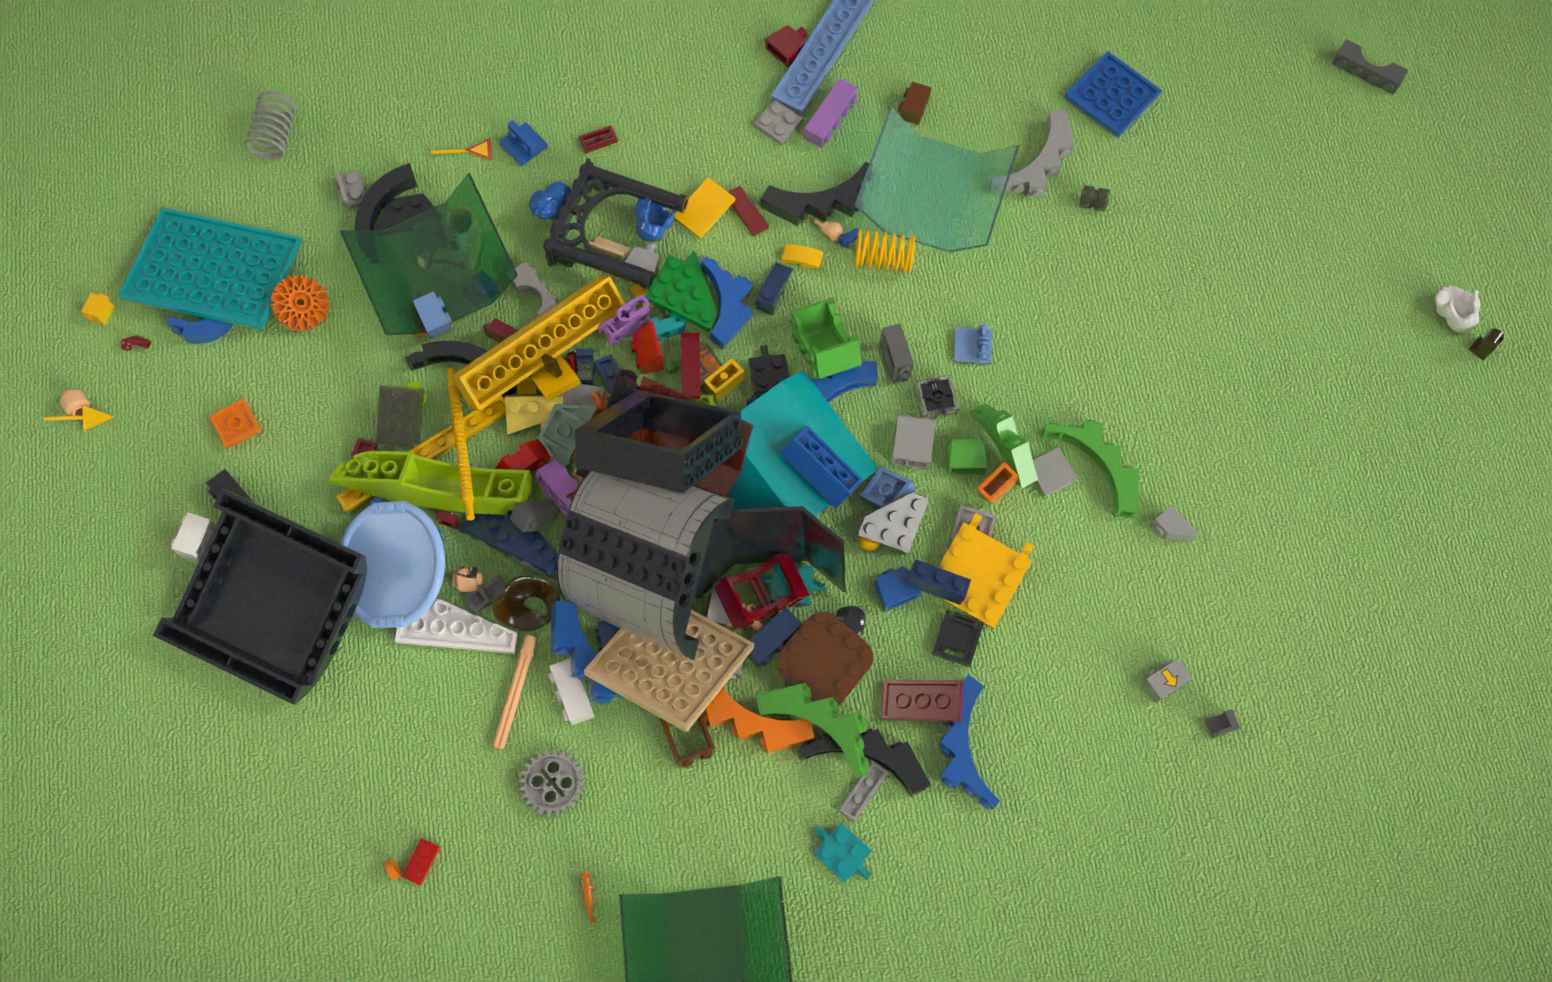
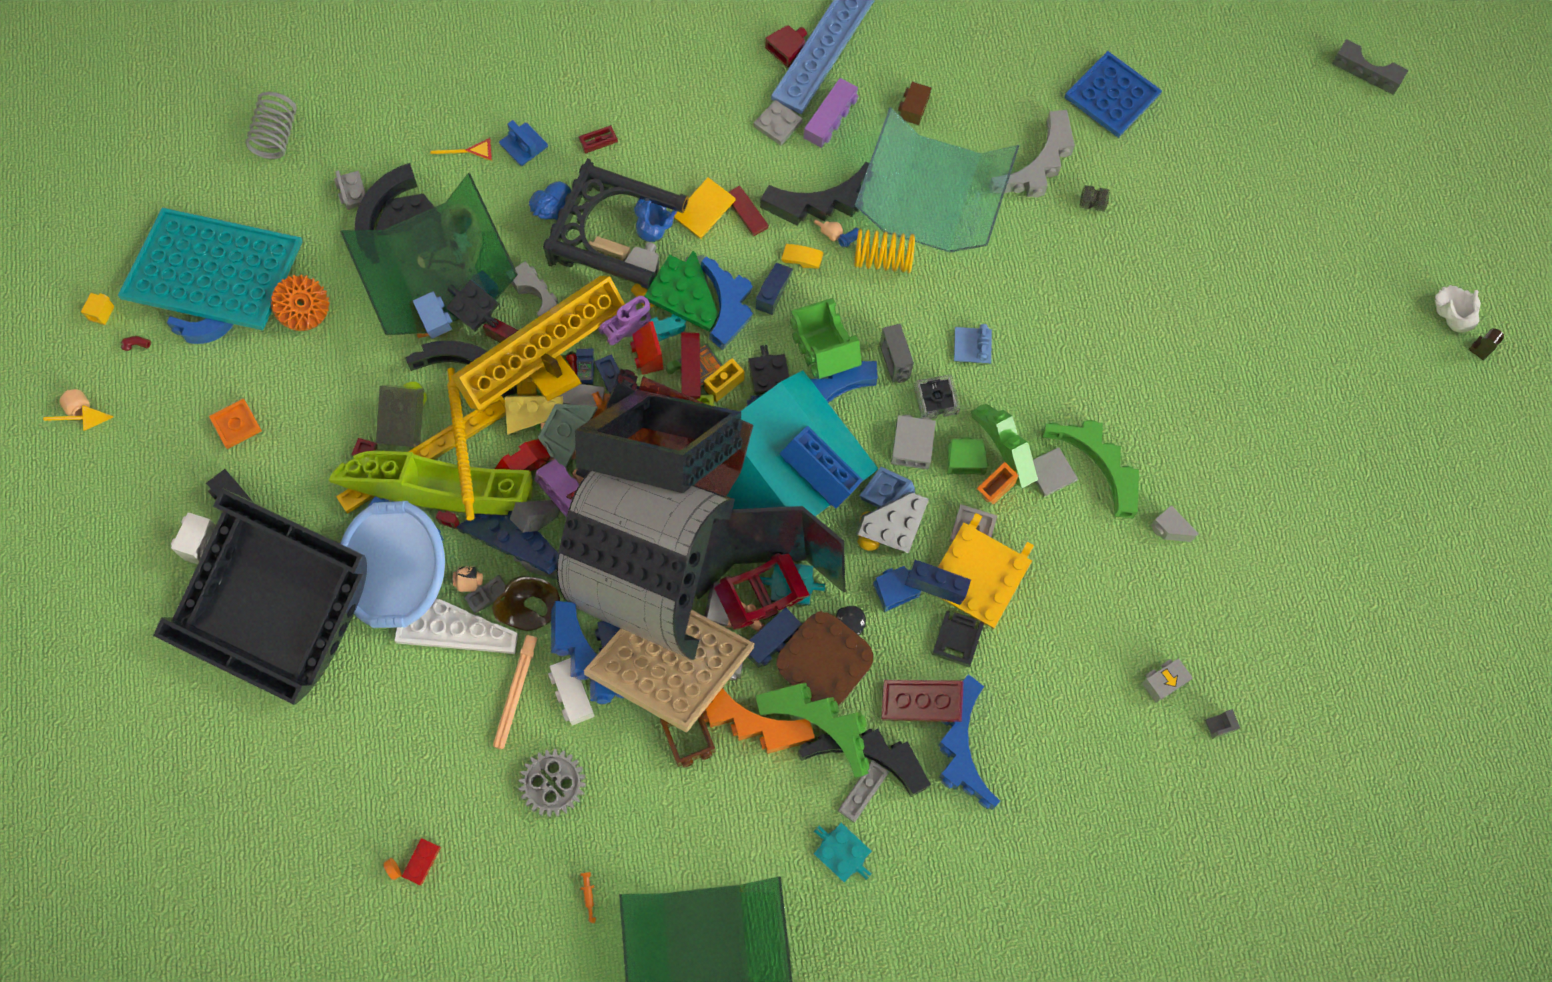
none -> black plate [446,280,499,332]

